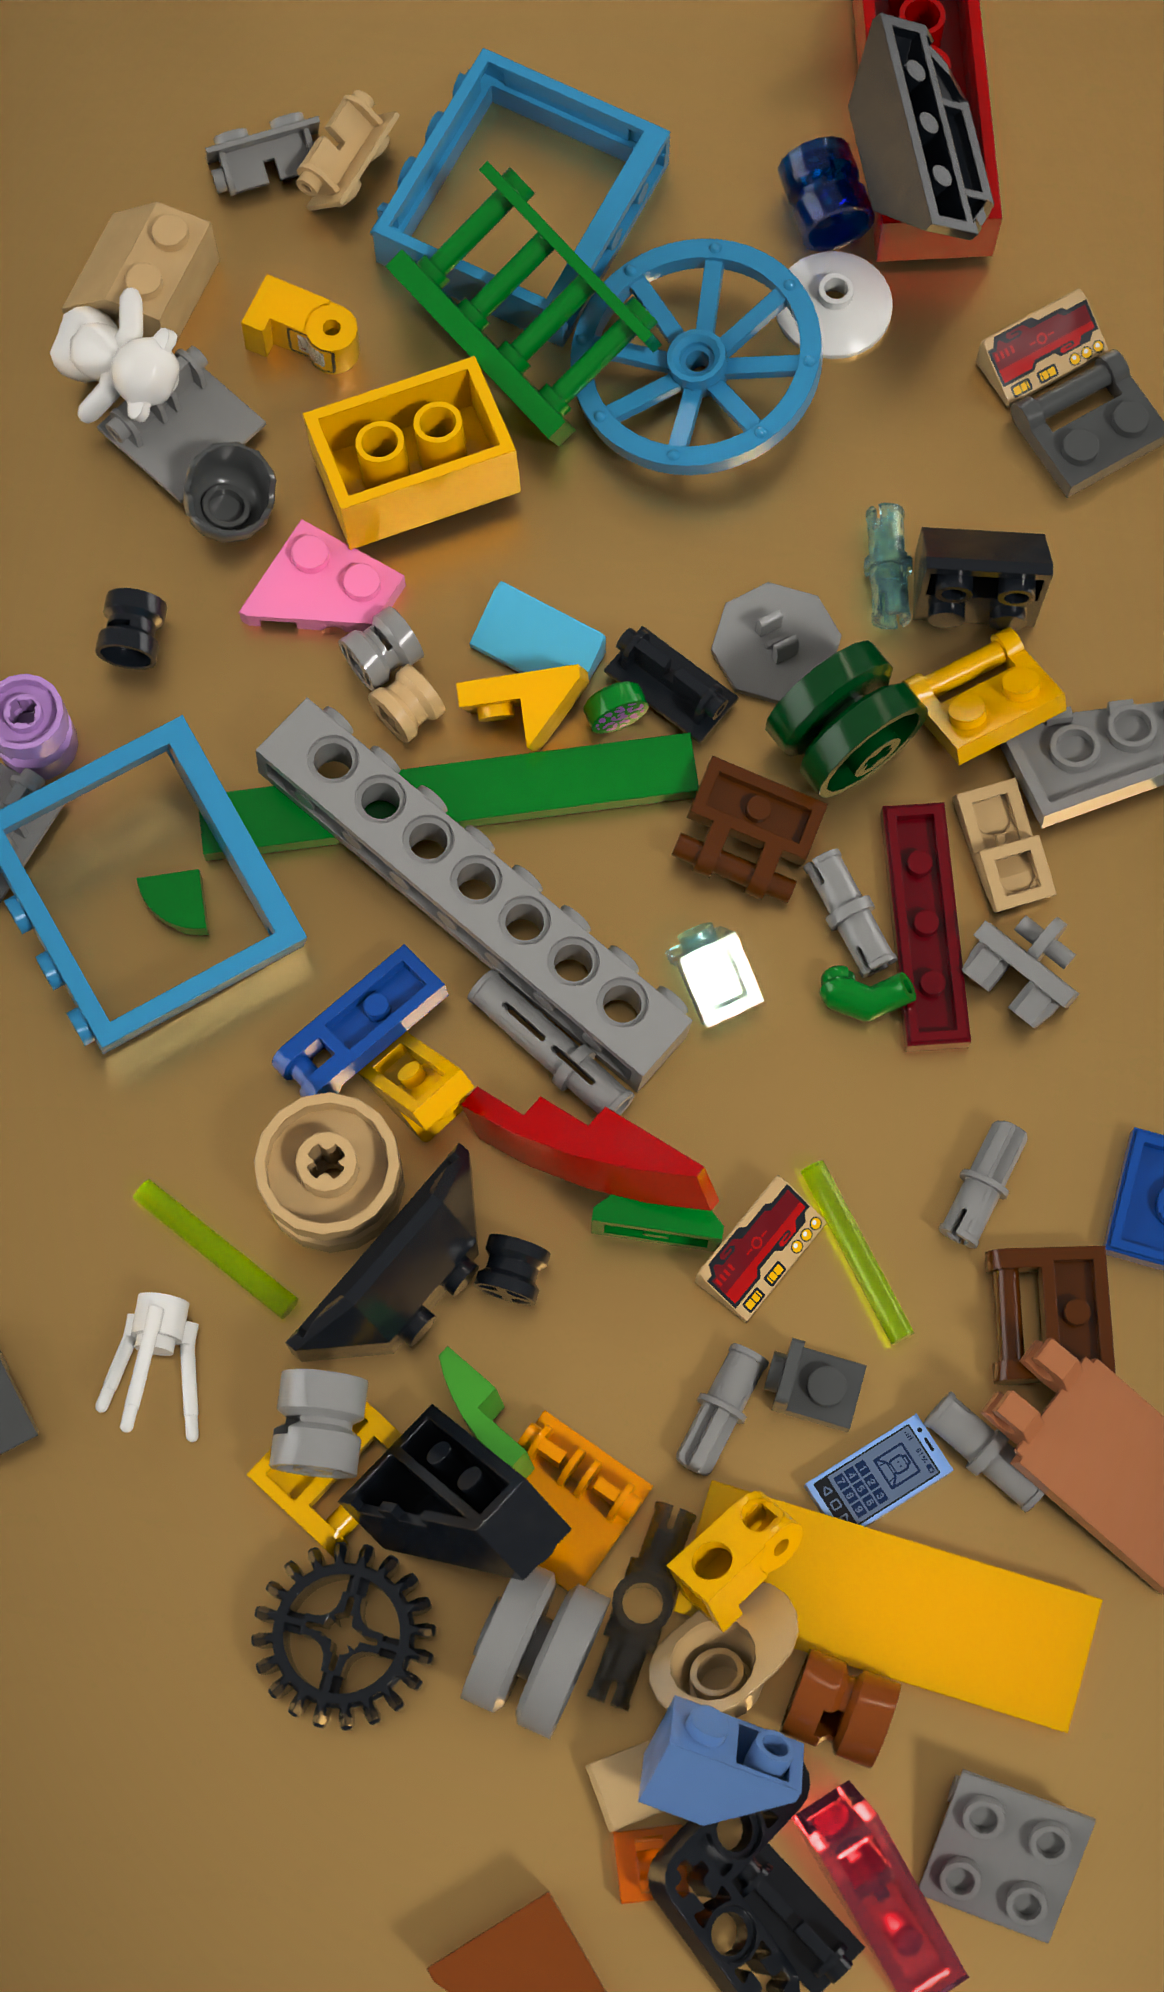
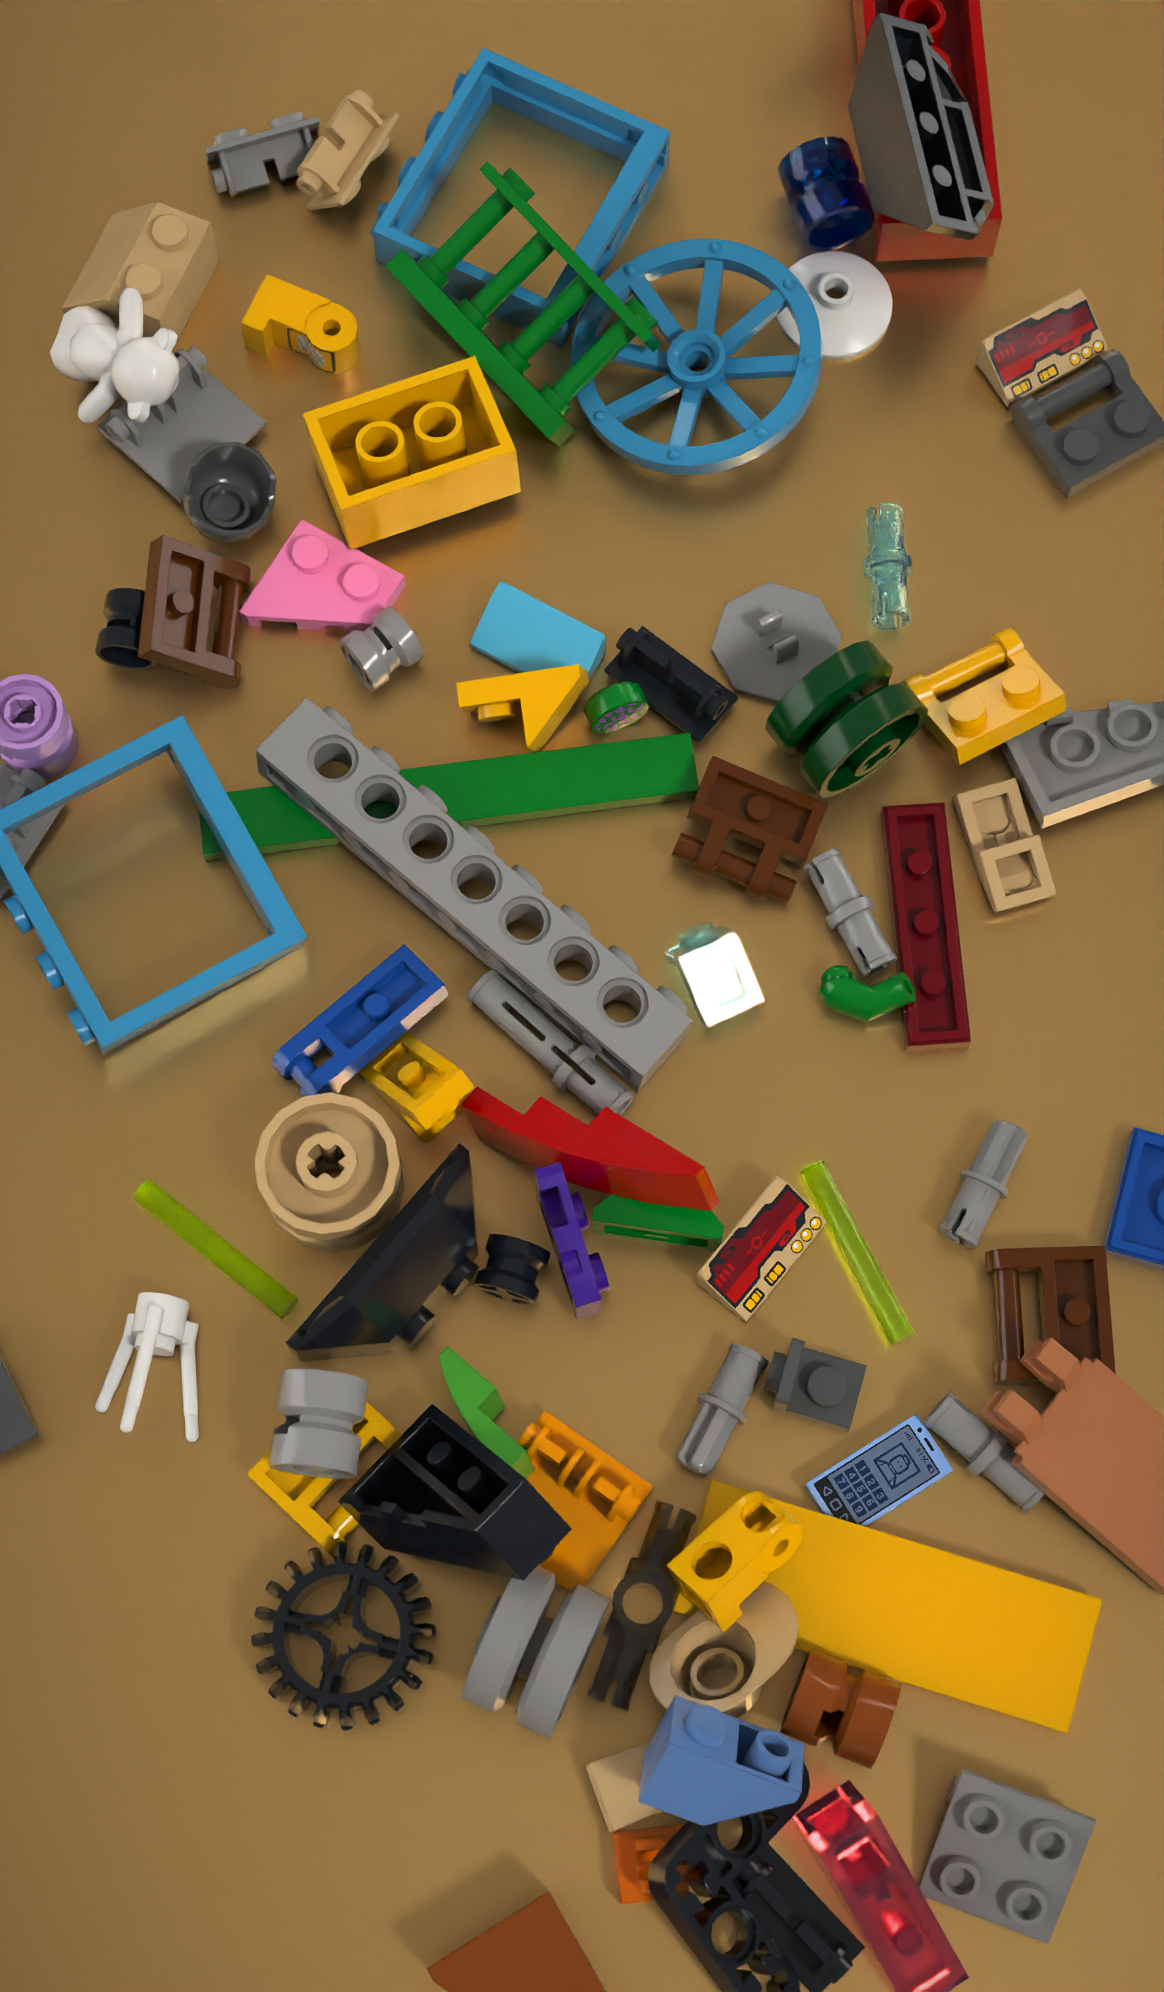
green tile [137,869,209,935] -> none
tan wheel [368,664,445,743] -> none
black slope [913,527,1053,631] -> none
light grey hips [962,915,1080,1028] -> none
none -> reddish brown plate [138,535,251,689]
none -> dark purple wing [535,1162,610,1319]

